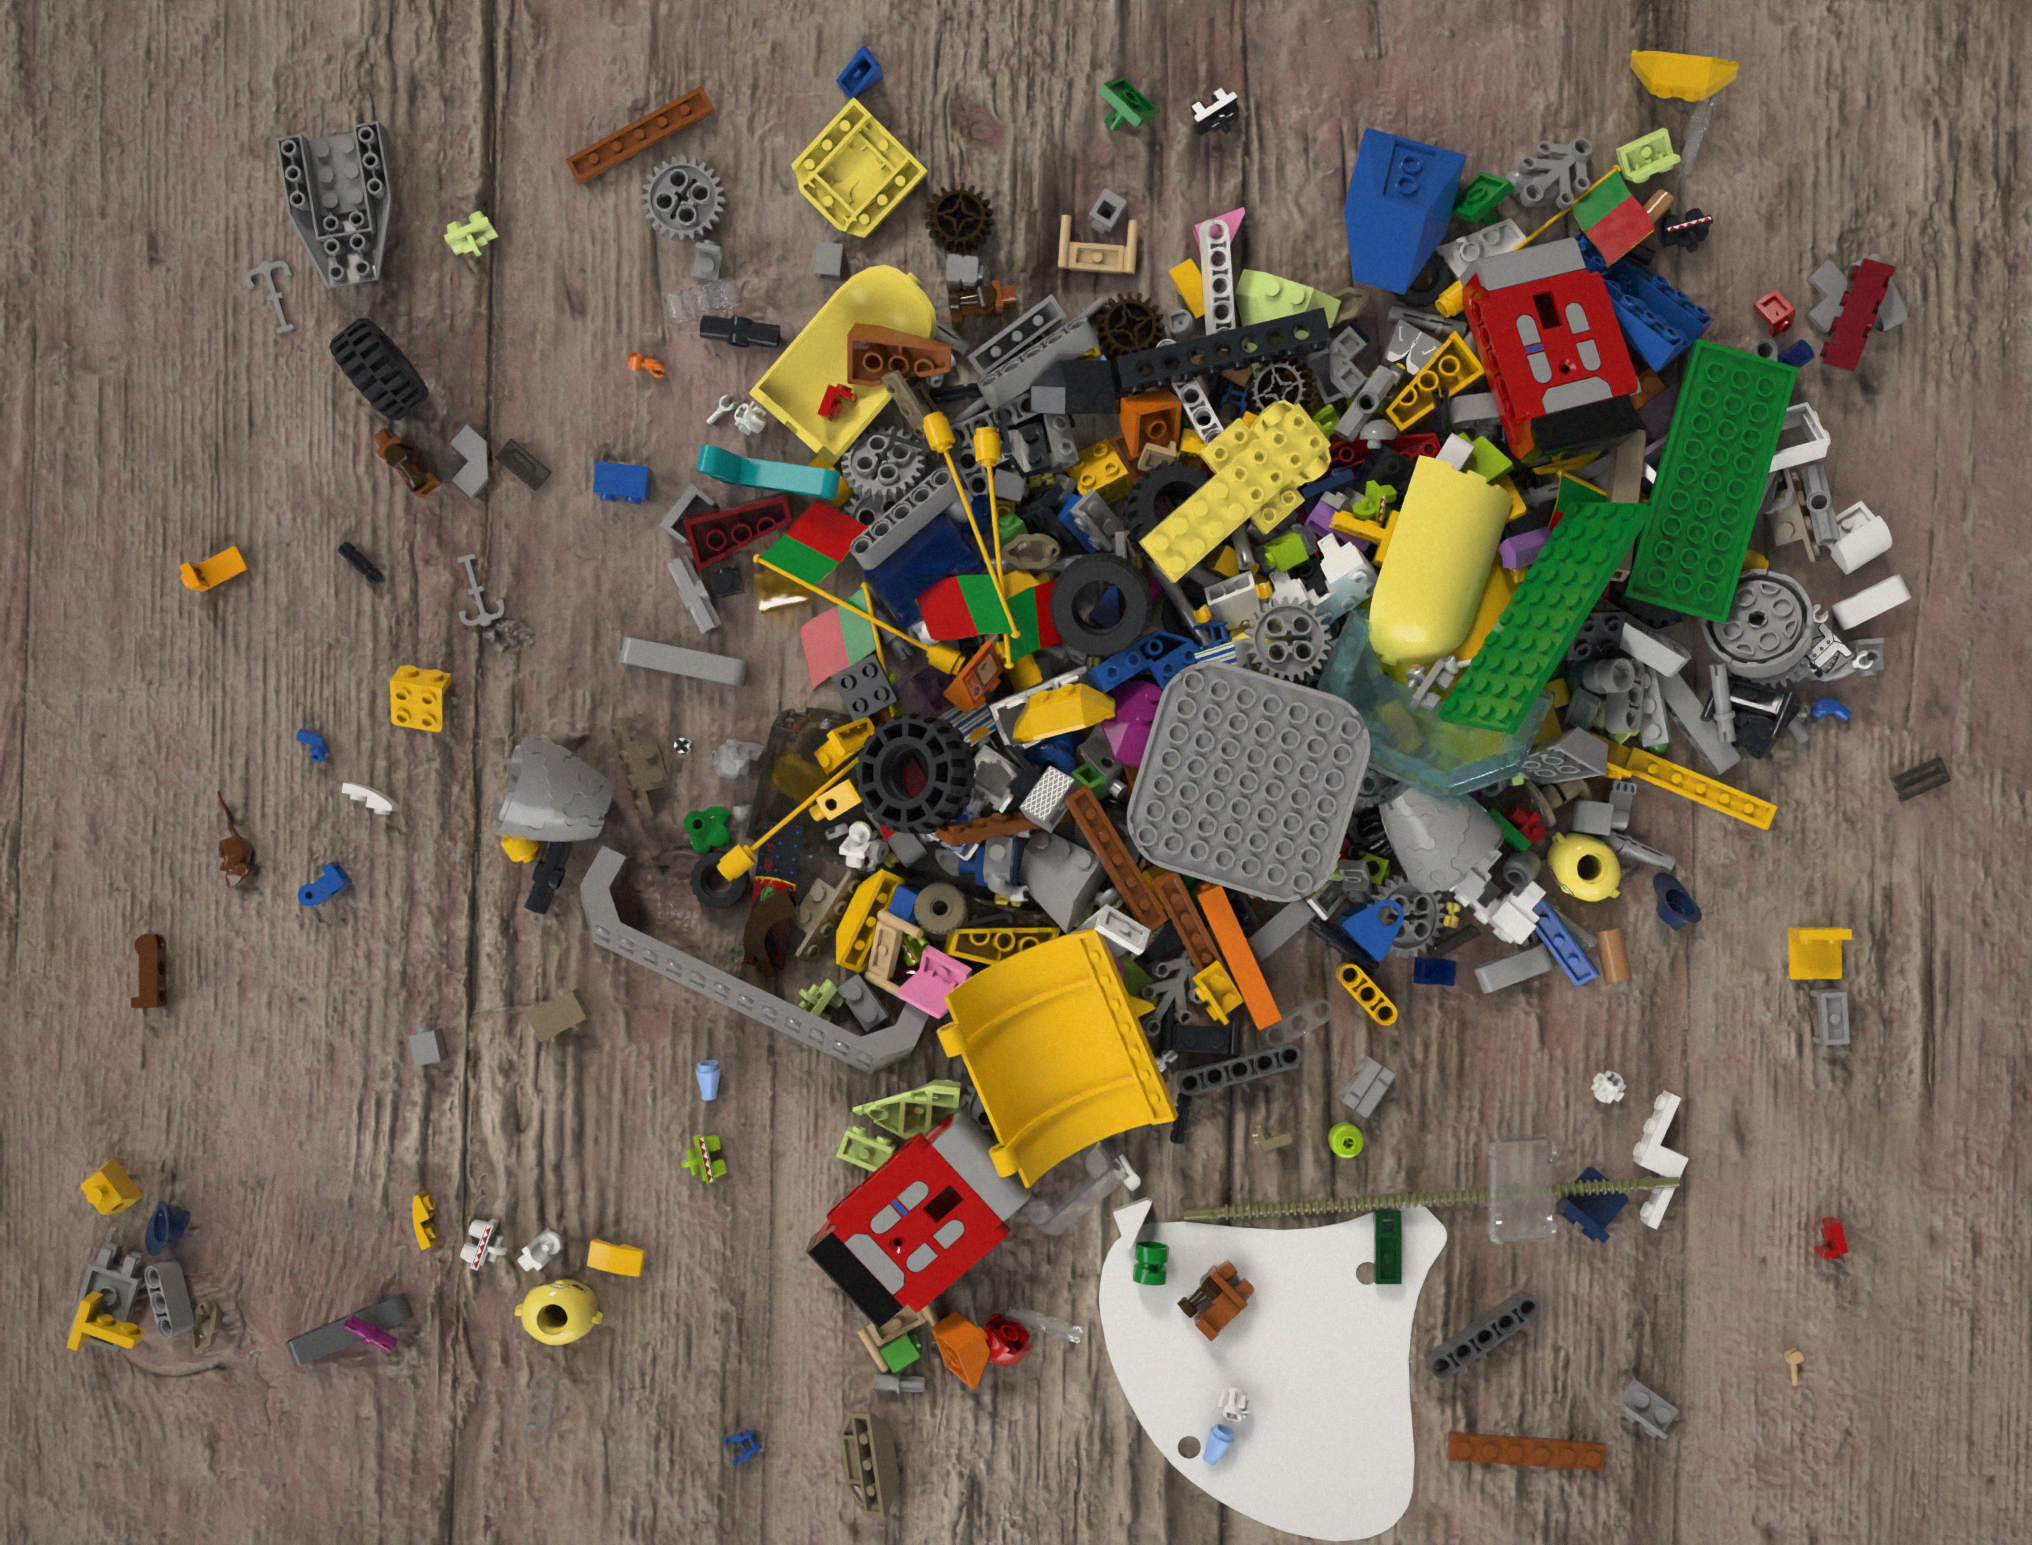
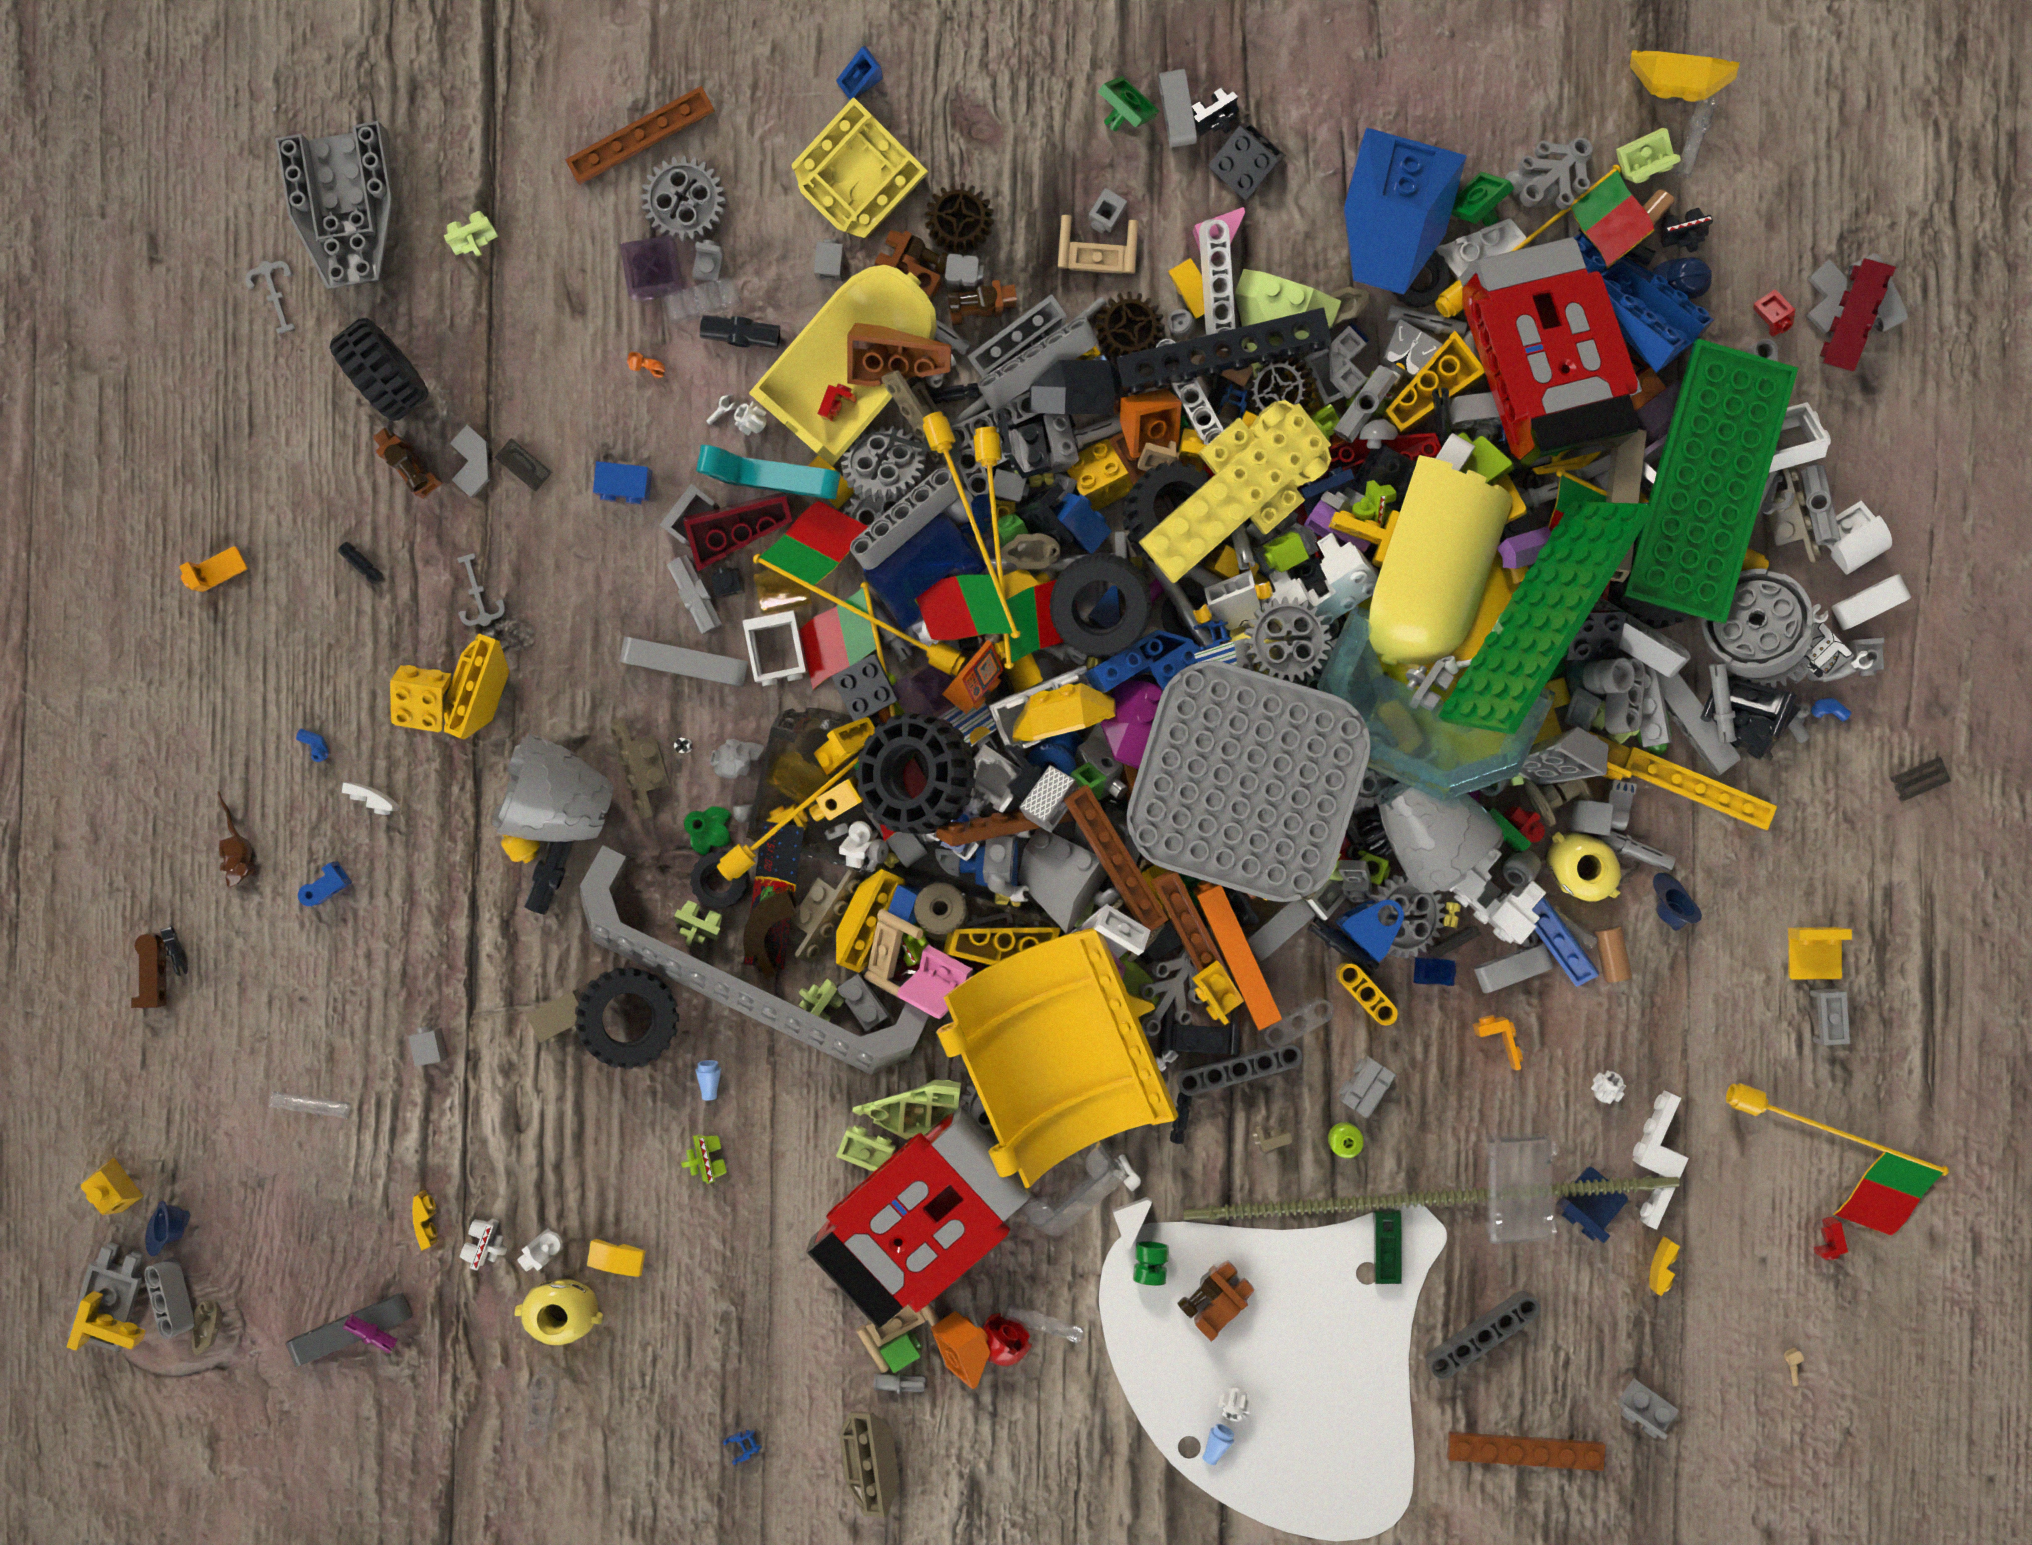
light grey bracket [1069,489,1123,552] -> none
clear blue piece [1777,339,1814,369] -> none
none -> black piece [160,926,188,976]
none -> clear pin [269,1091,351,1119]
none -> yellow wedge [444,634,510,740]
none -> black tyre [575,967,679,1069]
none -> clear purple brick [620,235,685,302]
none -> yellowish green hips [674,900,722,947]
none -> white window [743,610,808,687]
none -> yellow bracket [766,803,809,830]
none -> dark orange hips [874,230,949,302]
none -> light grey pin [1072,415,1122,449]
none -> light grey beam [1158,69,1197,148]
none -> black bracket [1209,121,1286,200]
none -> light orange bracket [1473,1015,1523,1071]
none -> yellow slope [1649,1236,1680,1296]
none -> dark blue piece [1653,257,1712,299]
none -> flag [1726,1083,1949,1236]

